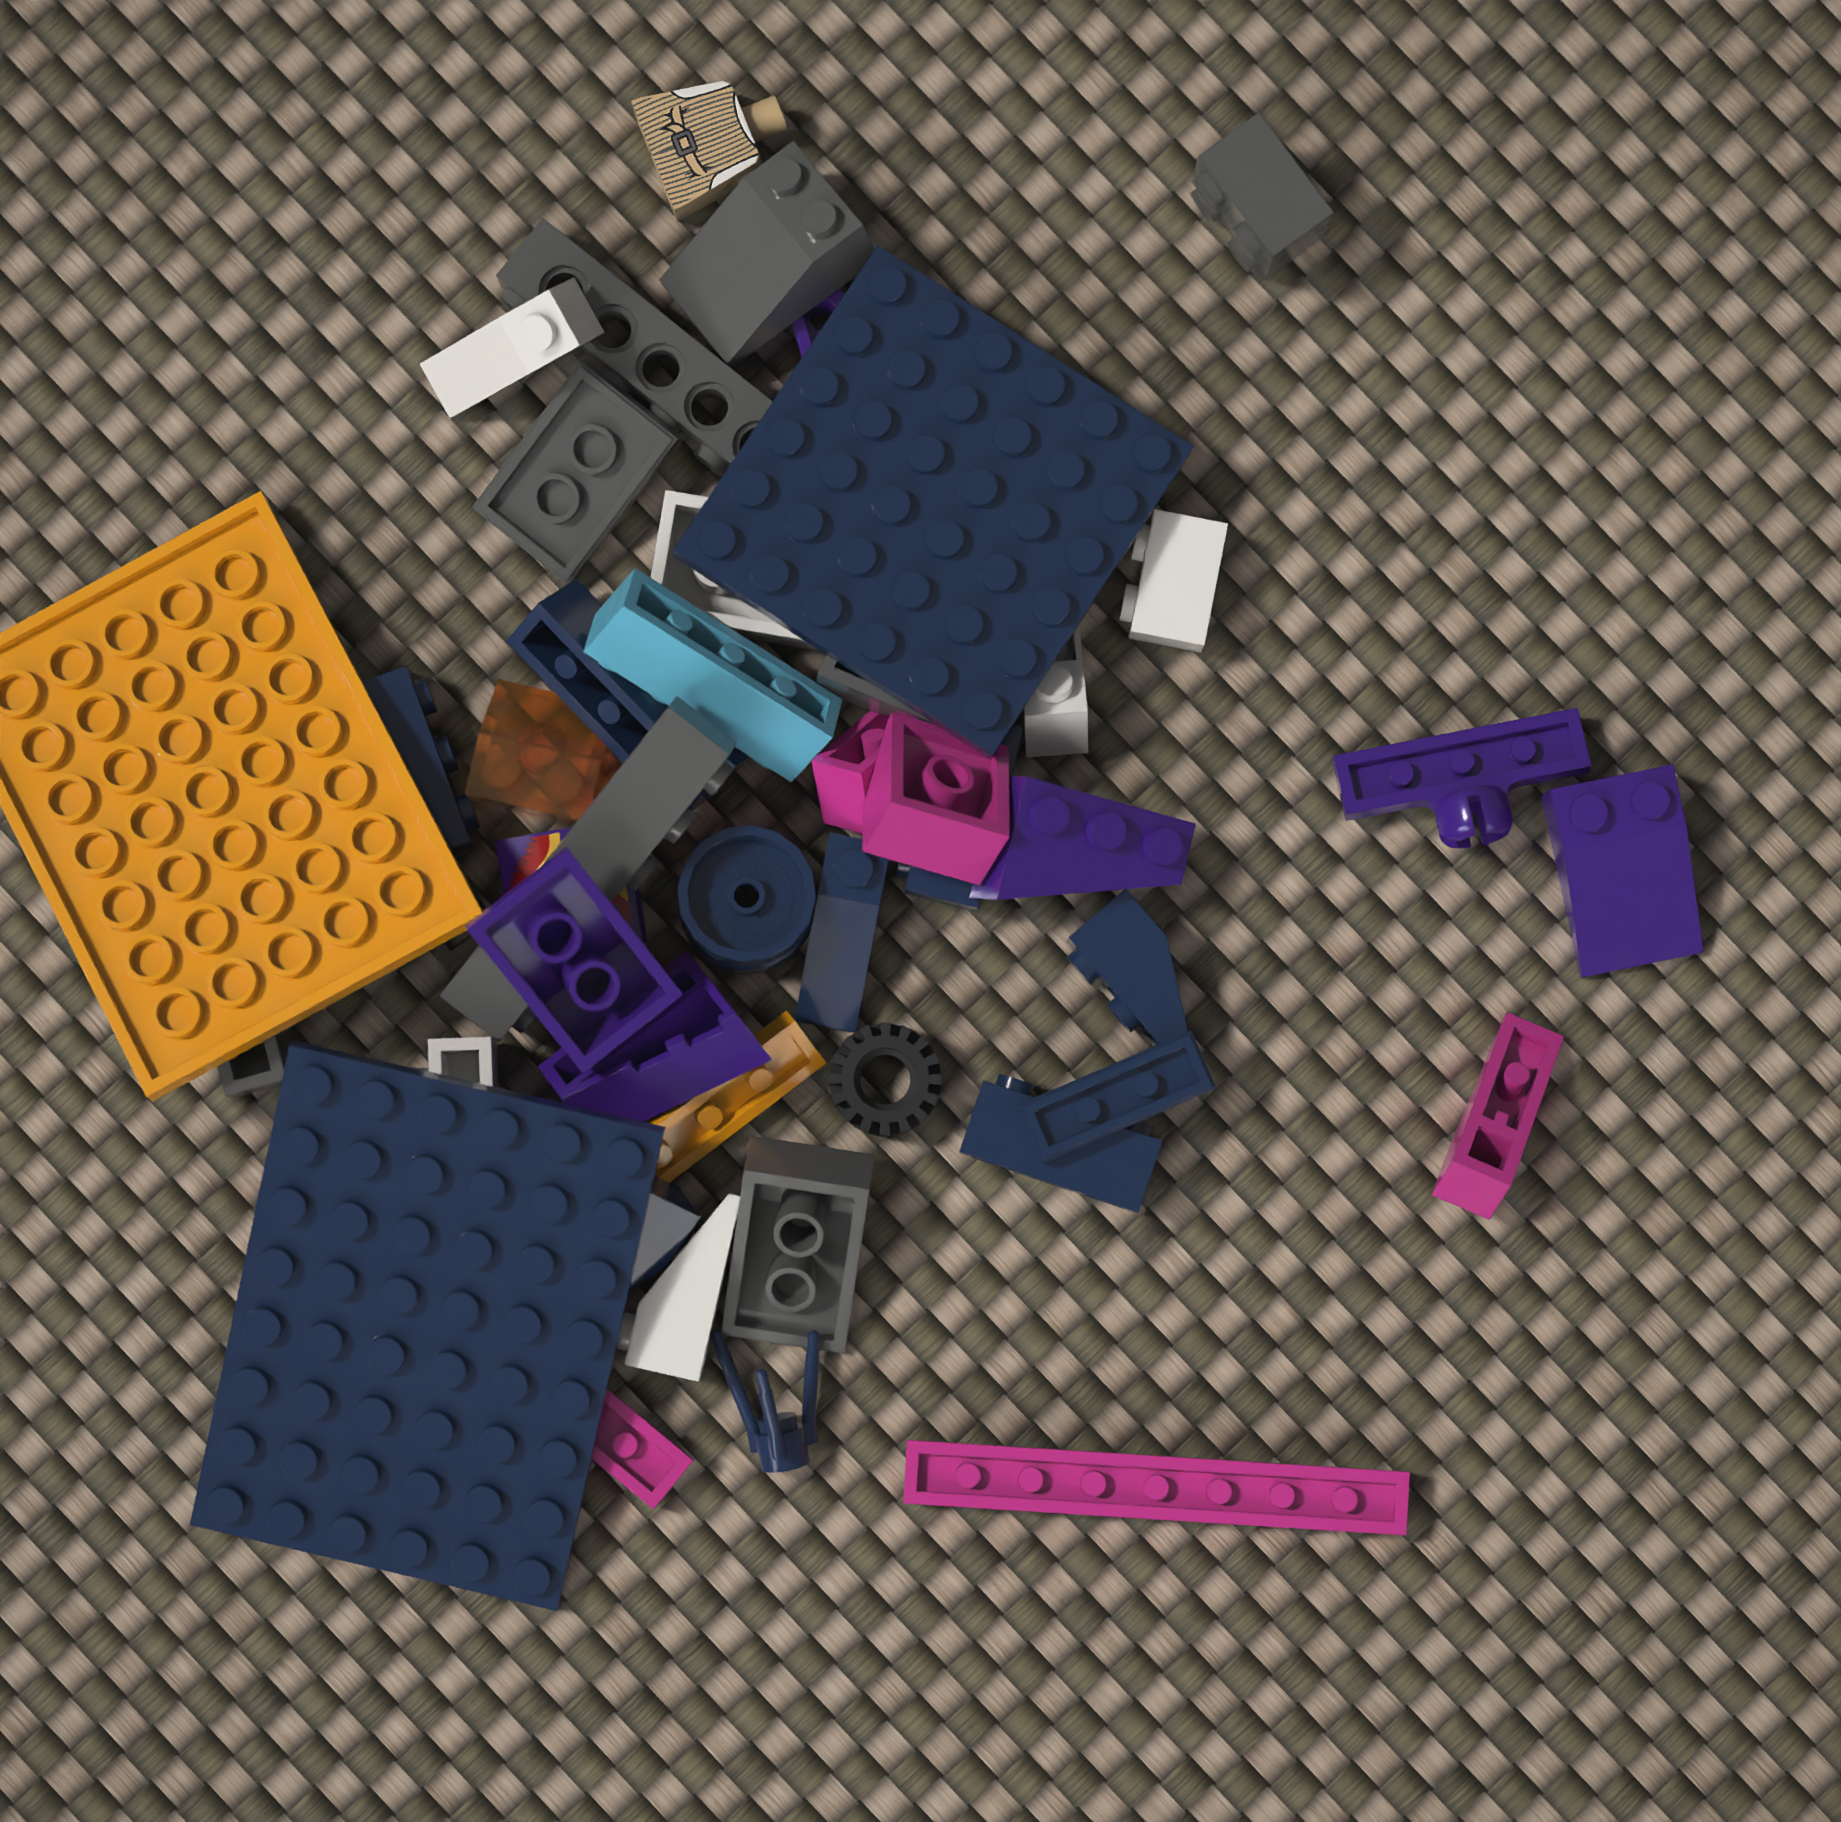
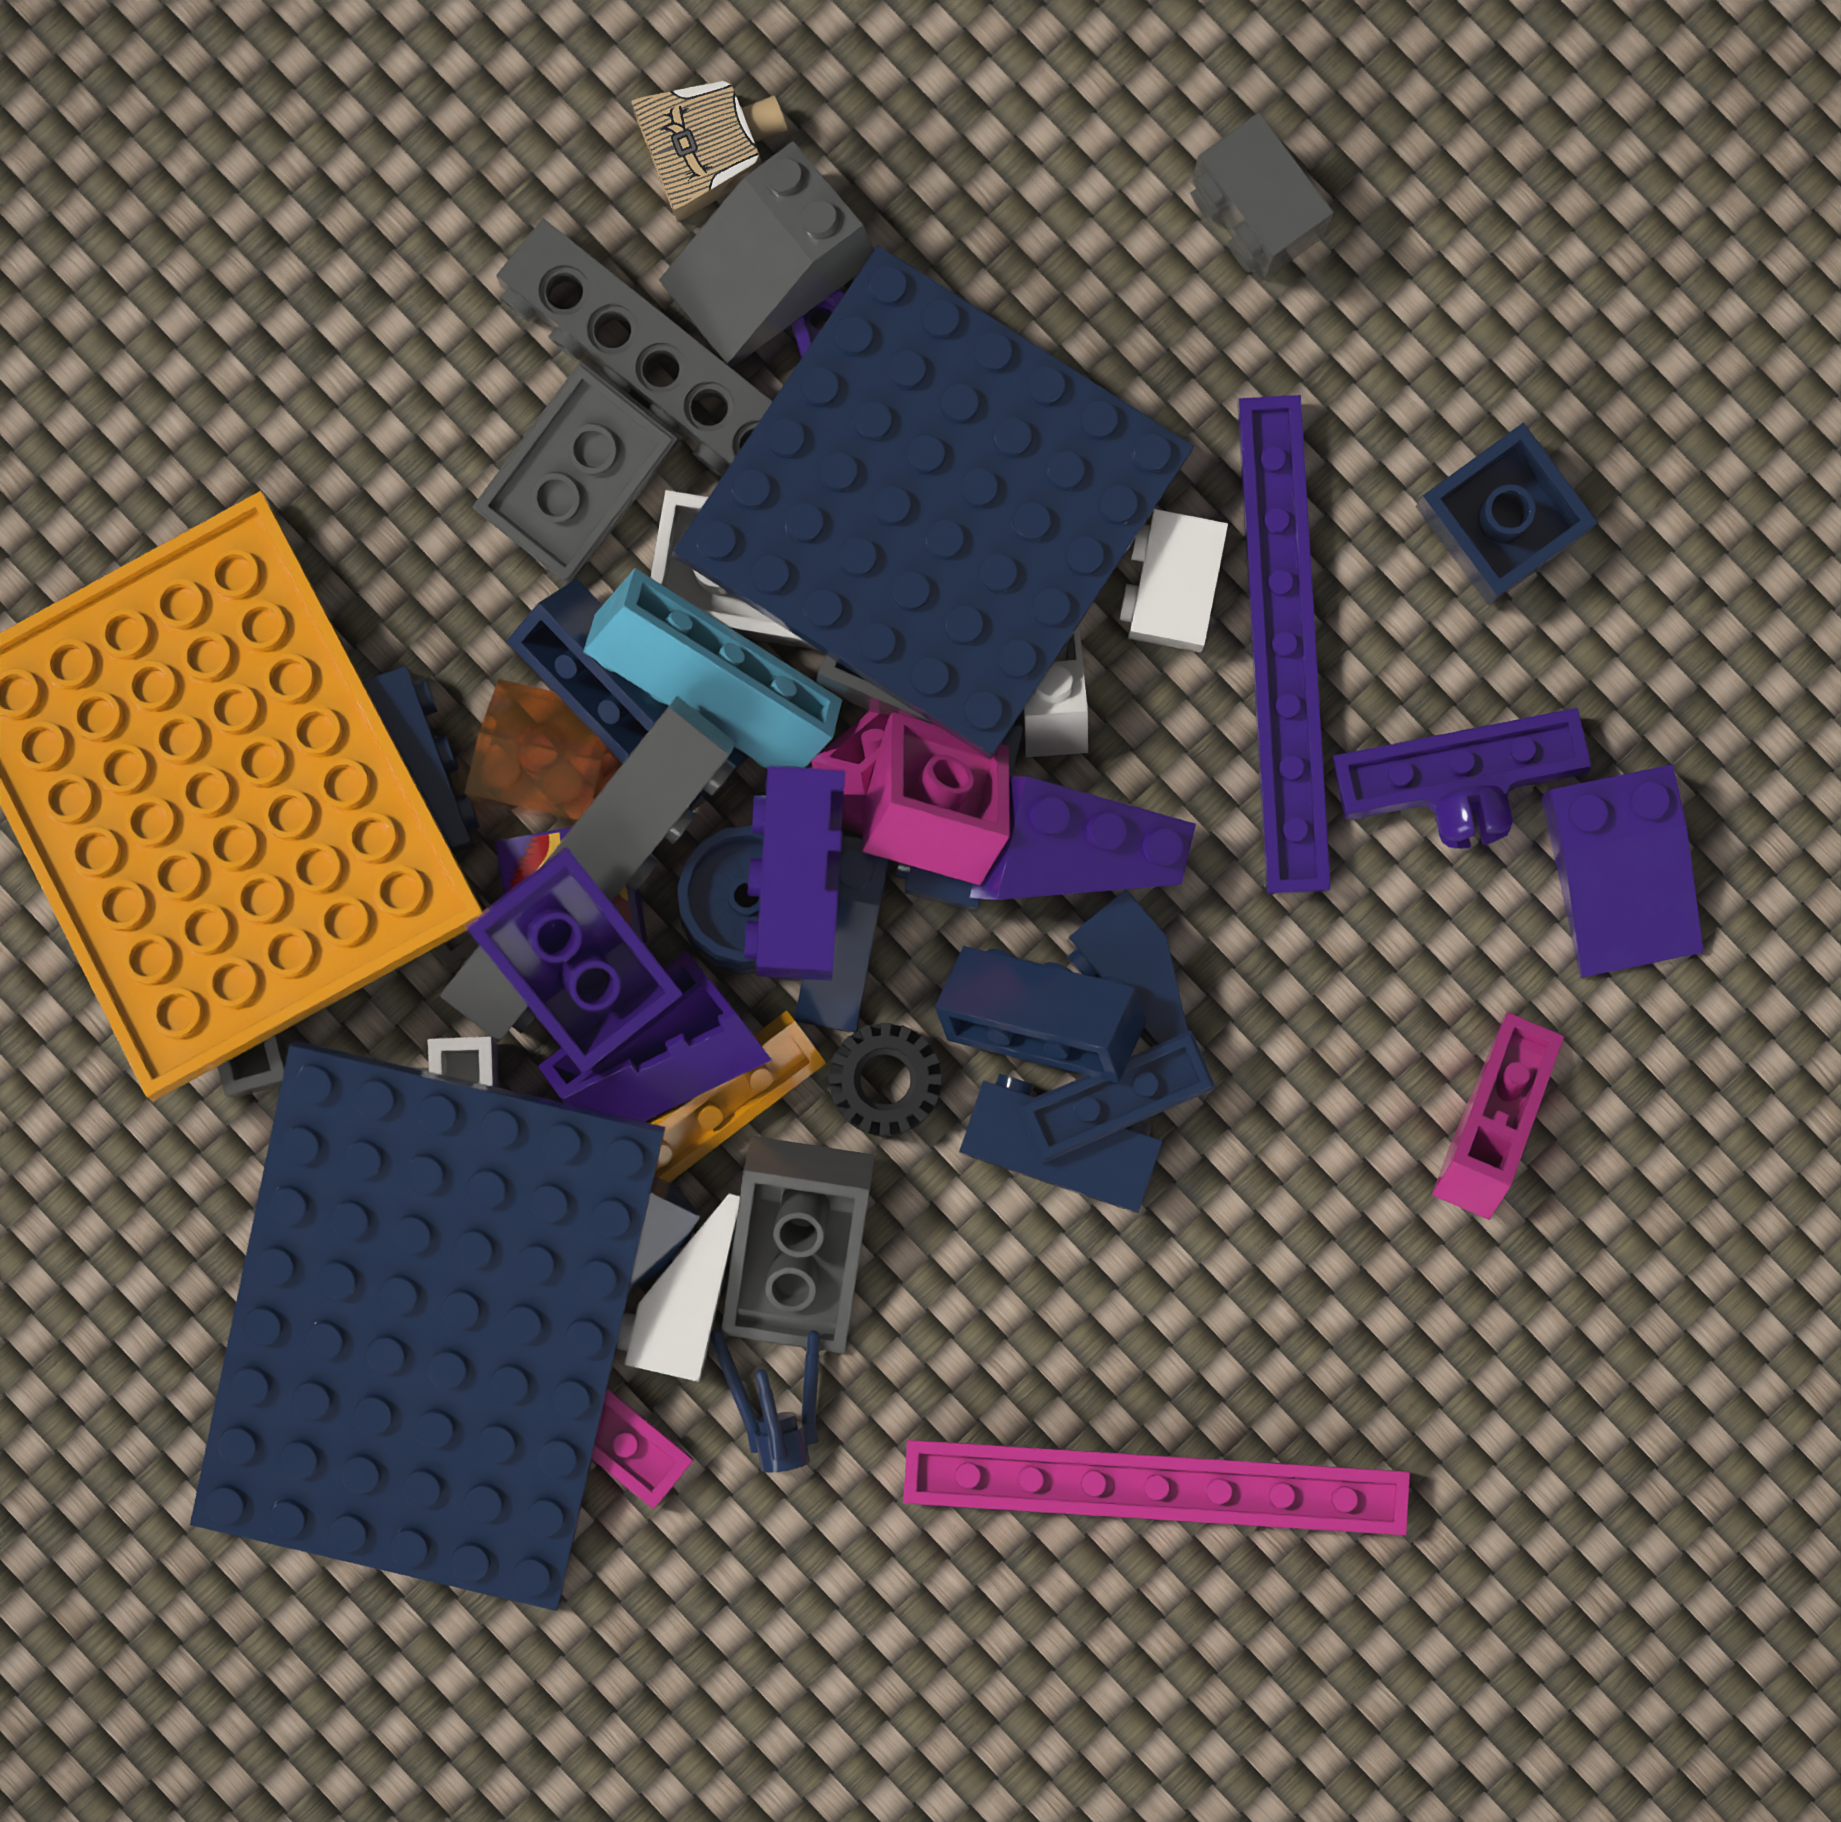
white slope [420,278,605,418] -> none
none -> dark purple wedge [744,766,845,981]
none -> dark blue brick [935,946,1147,1083]
none -> dark purple plate [1237,395,1331,895]
none -> dark blue brick [1415,422,1598,605]

